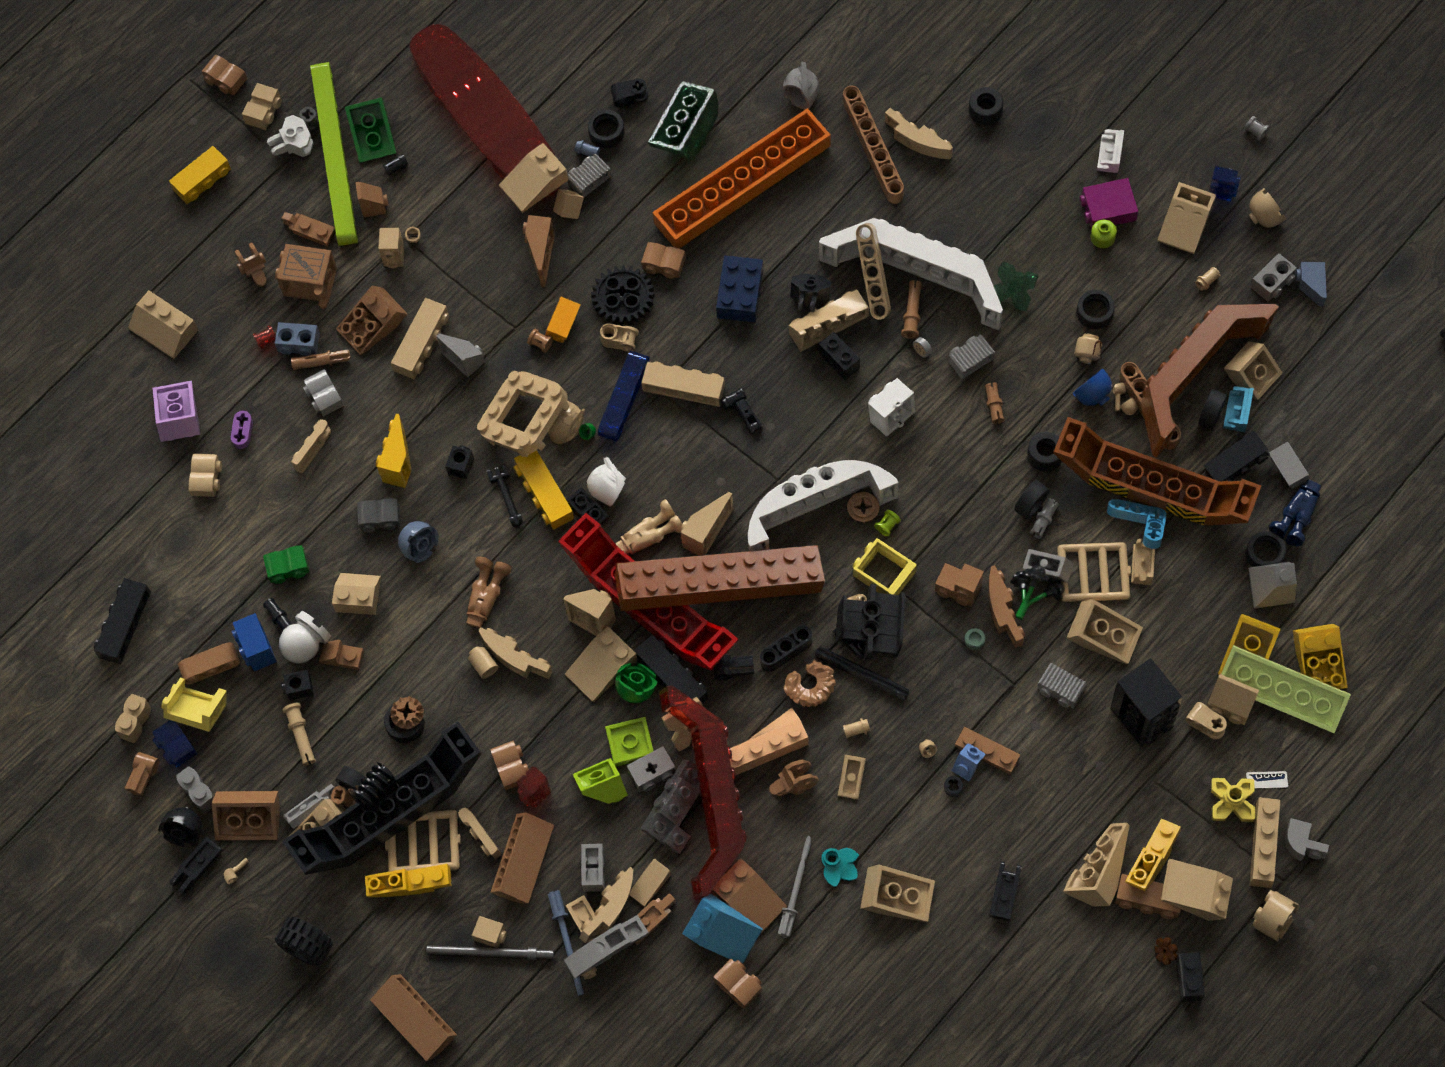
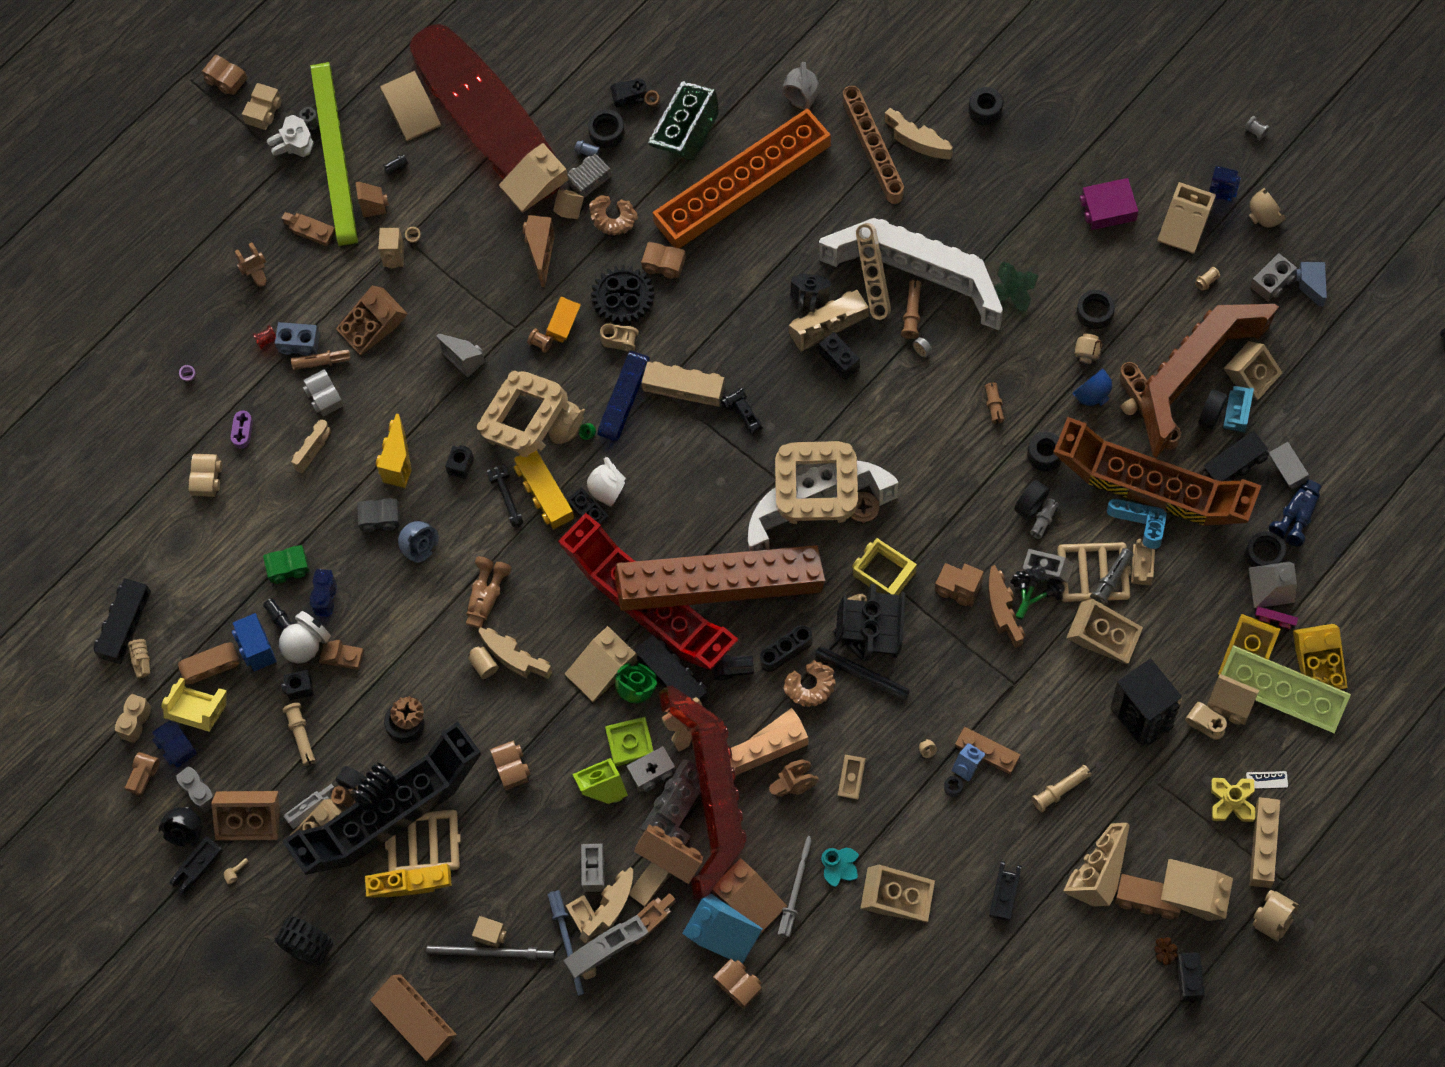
tan slope [128,290,198,359] -> none
lavender slope [153,381,200,442] -> none
yellow brick [169,146,231,204] -> none
medium nougat container [275,244,337,309] -> none
tan slope [332,573,381,615] -> none
green slope [345,97,396,163] -> none
tan brick [391,298,449,380] -> none
tan hinge [458,807,502,859] -> none
medium nougat brick [491,812,554,904] -> none
clear red brick [517,766,551,808] -> none
tan slope [563,589,616,636] -> none
tan piece [615,499,682,555] -> none
tan slope [680,492,734,556] -> none
dark blue brick [716,255,763,322] -> none
tan pin [843,718,870,738] -> none
white brick [868,378,916,437] -> none
lime bush [874,509,901,536] -> none
light grey brick [948,335,995,379] -> none
sand green tile [965,628,985,650] -> none
light grey brick [1037,663,1087,708] -> none
lime head [1090,219,1117,249] -> none
white hinge [1097,129,1124,173] -> none
tan hand [1113,383,1126,411] -> none
yellow slope [1125,819,1181,891] -> none
light grey brick [1285,818,1329,861] -> none
none -> tan hinge [127,639,150,678]
none -> lavender hinge [179,365,196,382]
none -> clear blue brick [310,569,337,616]
none -> tan slope [380,71,441,141]
none -> medium nougat piece [589,195,638,236]
none -> medium nougat brick [634,825,703,884]
none -> medium nougat hinge [644,90,660,107]
none -> tan plate [775,441,858,524]
none -> tan pin [1031,765,1091,812]
none -> dark grey pin [1090,548,1134,606]
none -> magenta plate [1255,607,1298,629]

